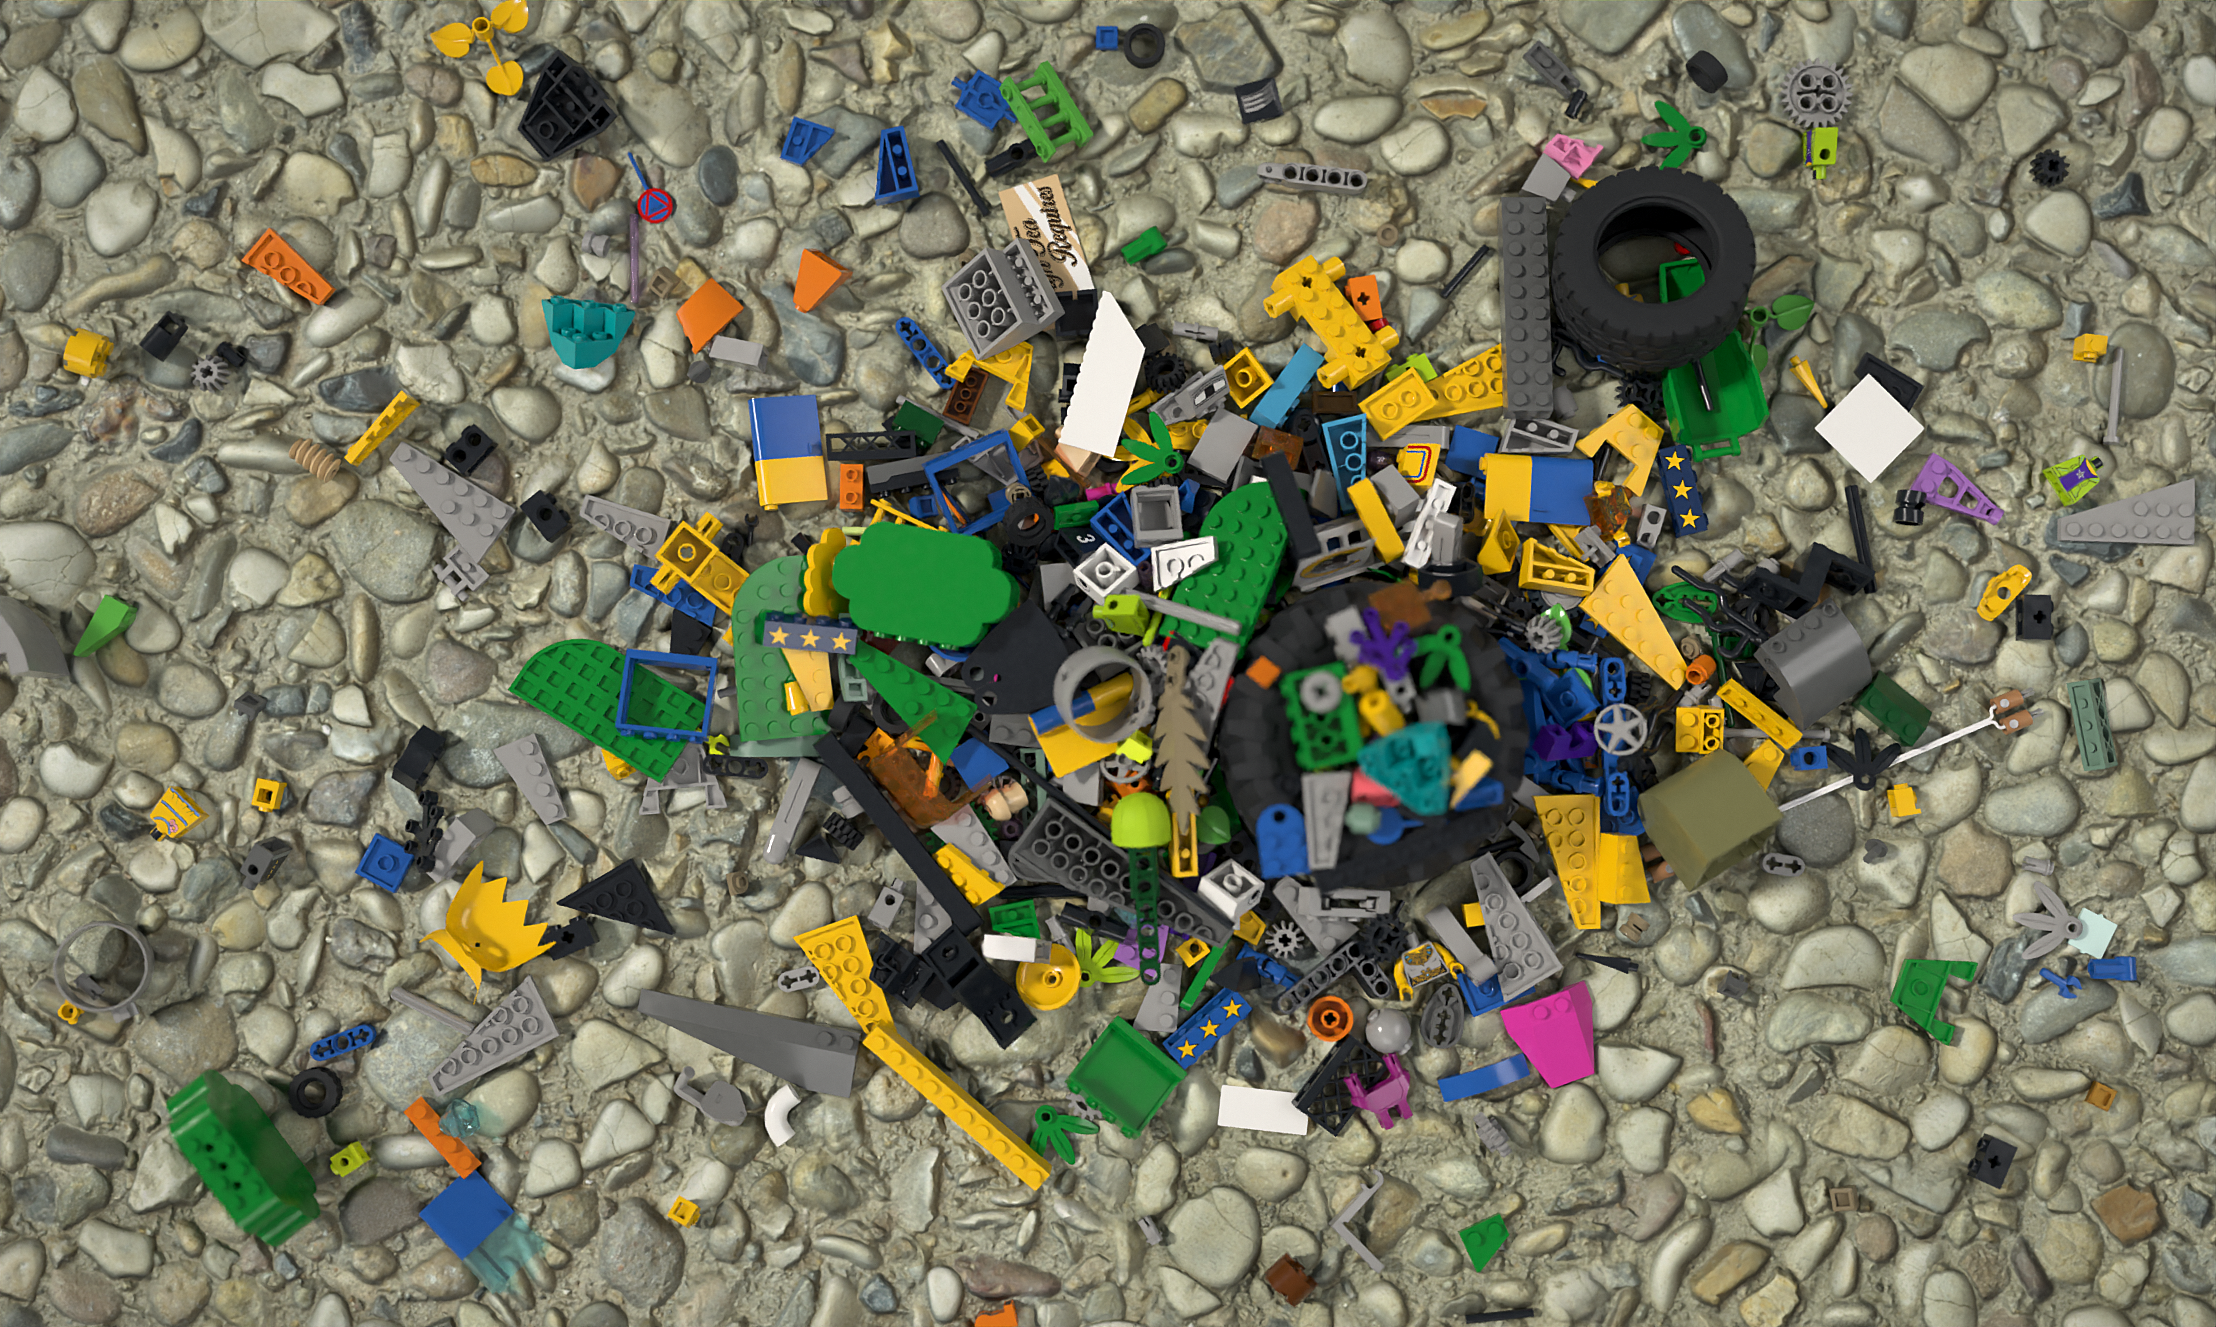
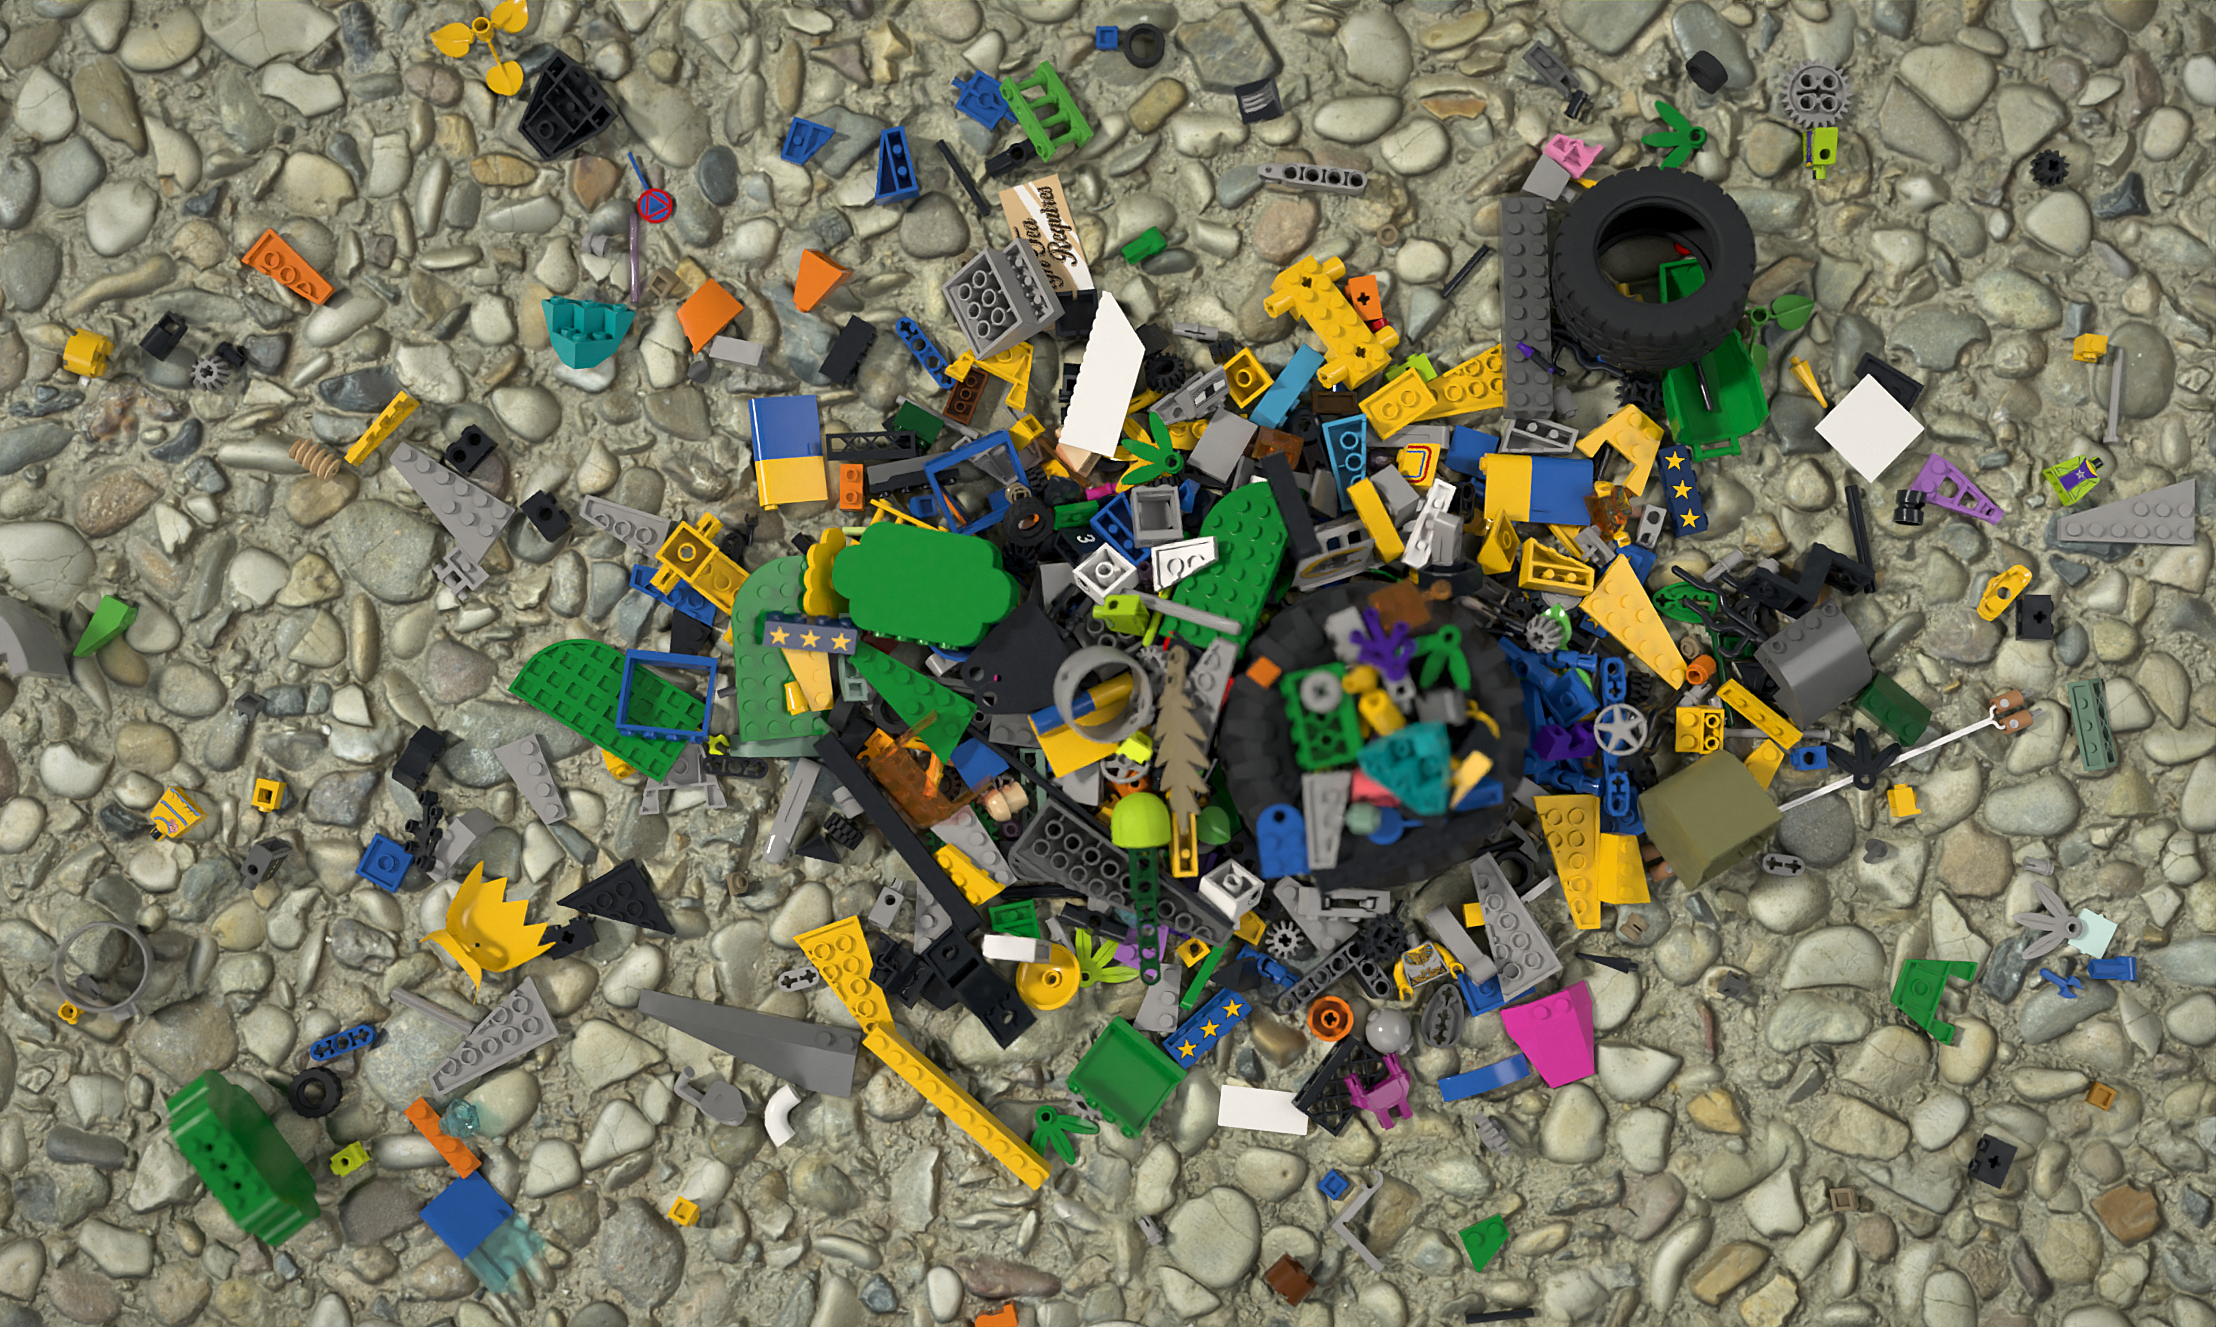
none -> black brick [818,315,878,389]
none -> blue tile [1317,1168,1349,1201]
none -> piece [1516,341,1554,373]

